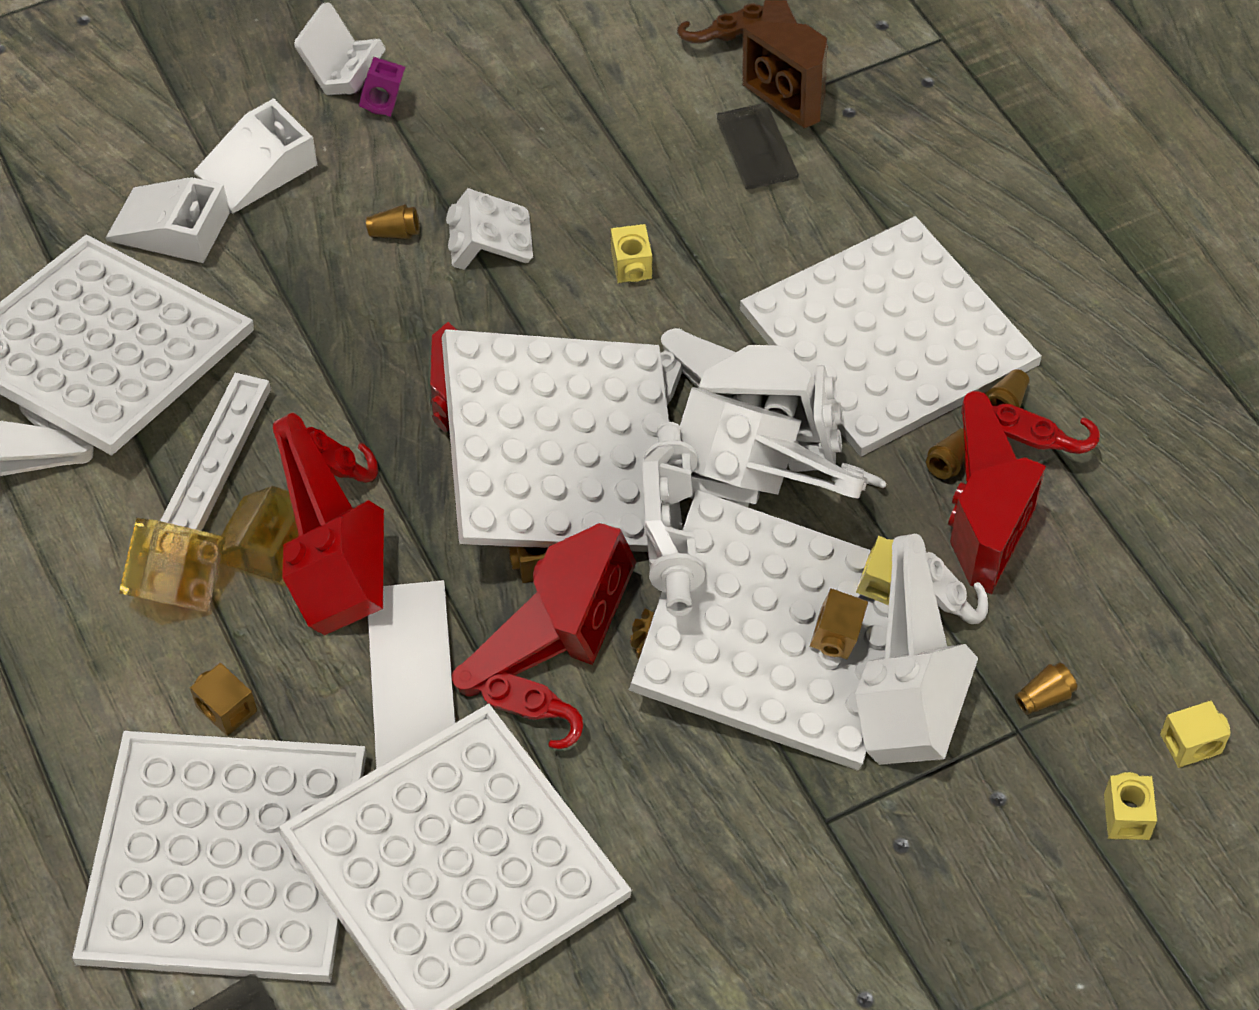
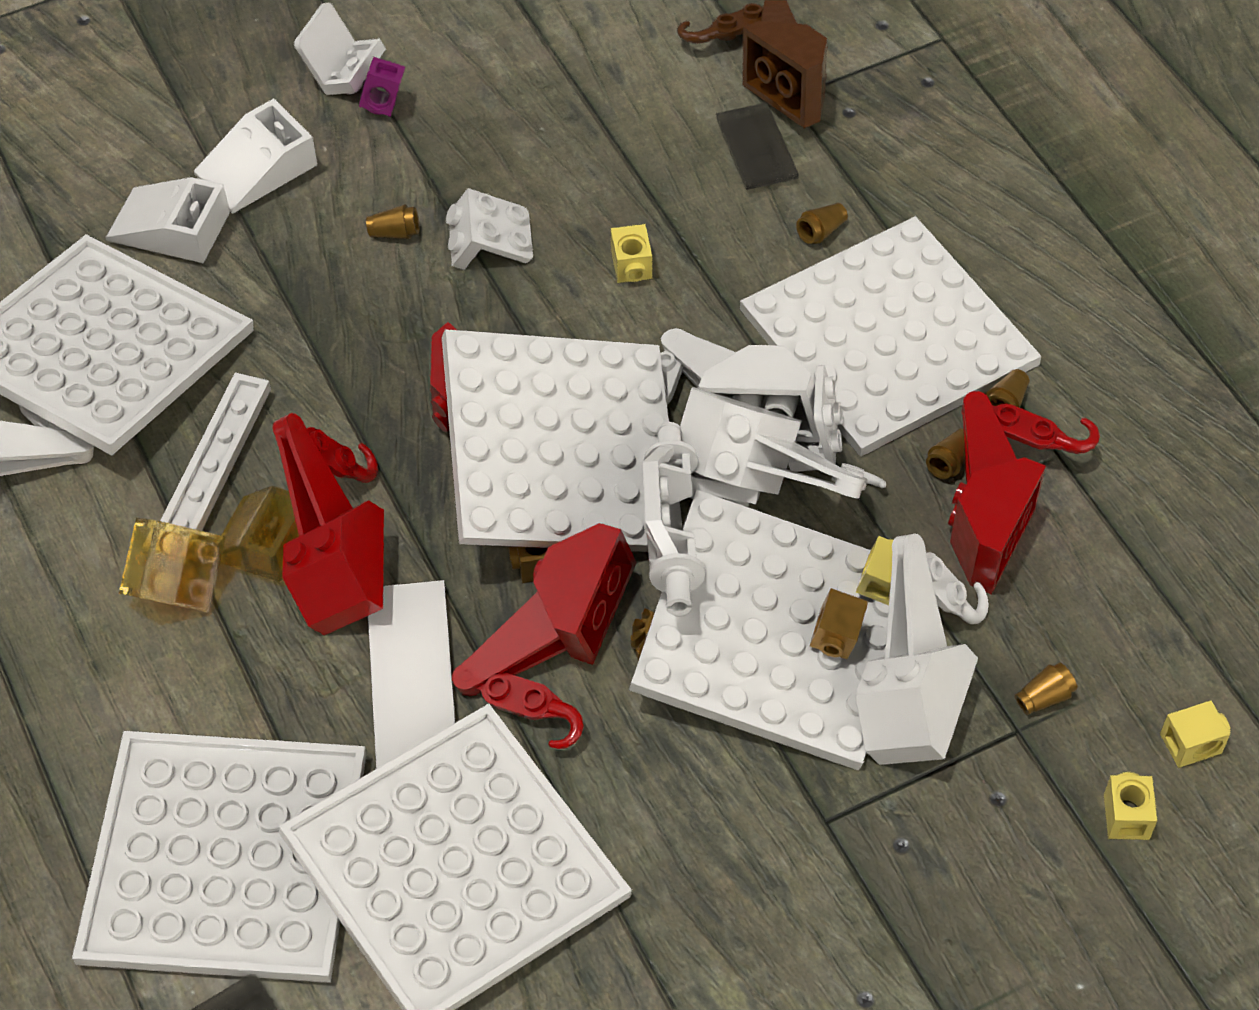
pearl gold brick [189,662,257,736] -> none
none -> pearl gold cone [796,203,848,244]

